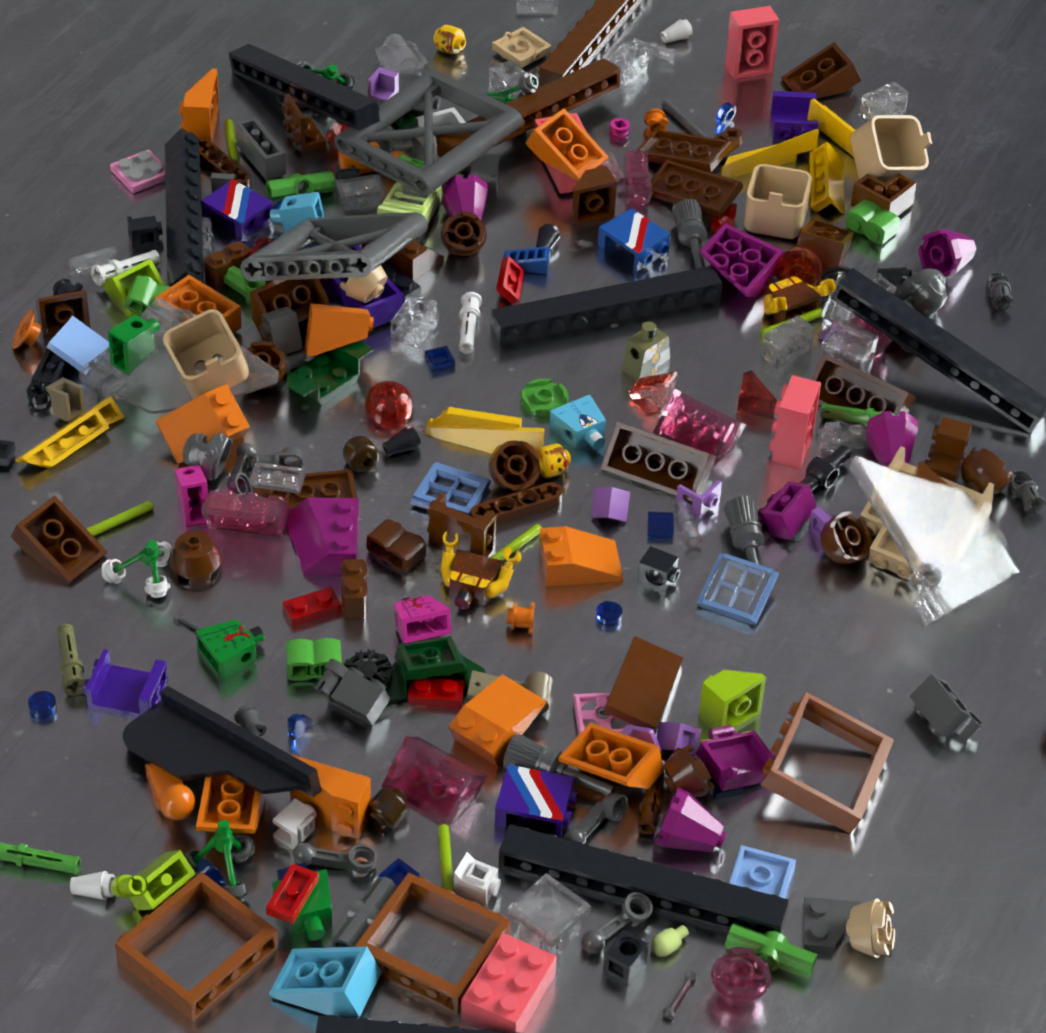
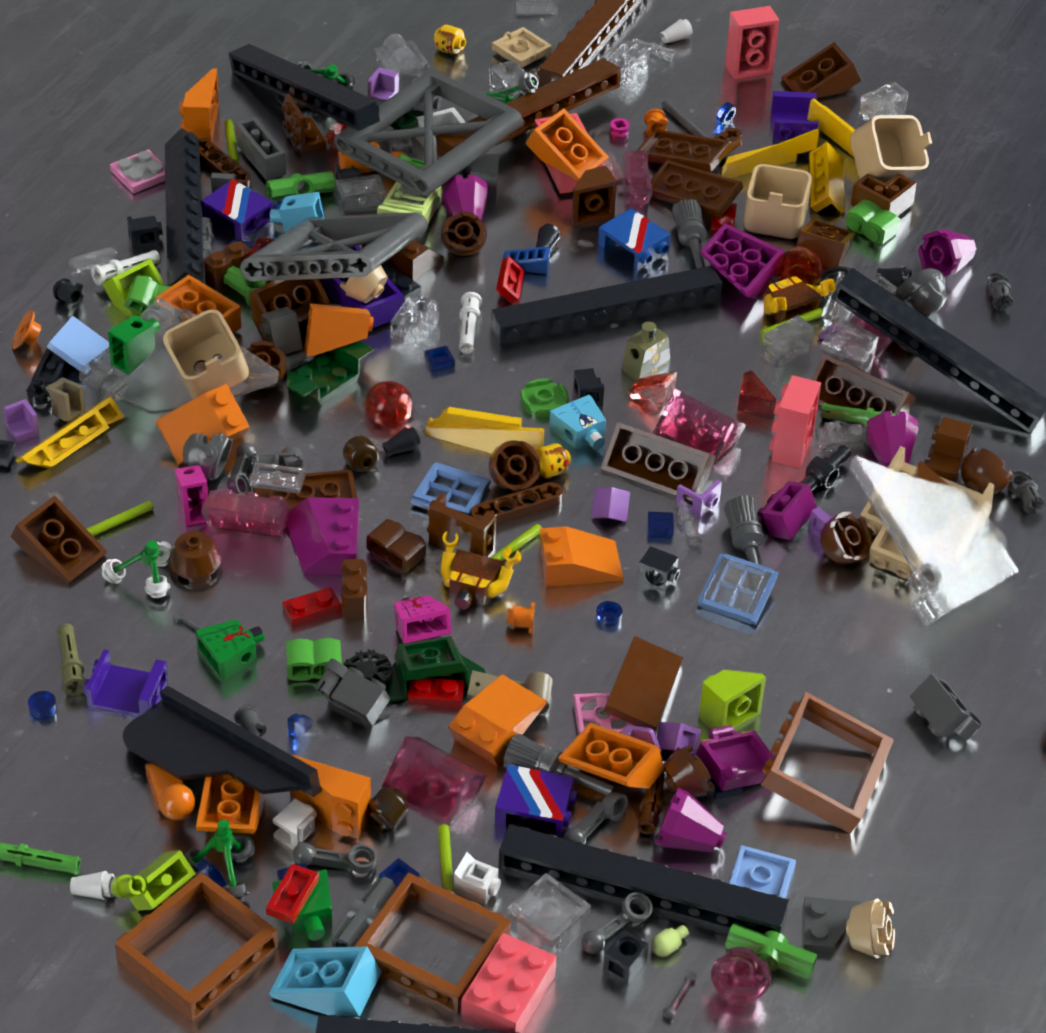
reddish brown slope [36,290,91,338] -> none
none -> medium lavender panel [3,399,39,444]
none -> black brick [573,368,604,406]

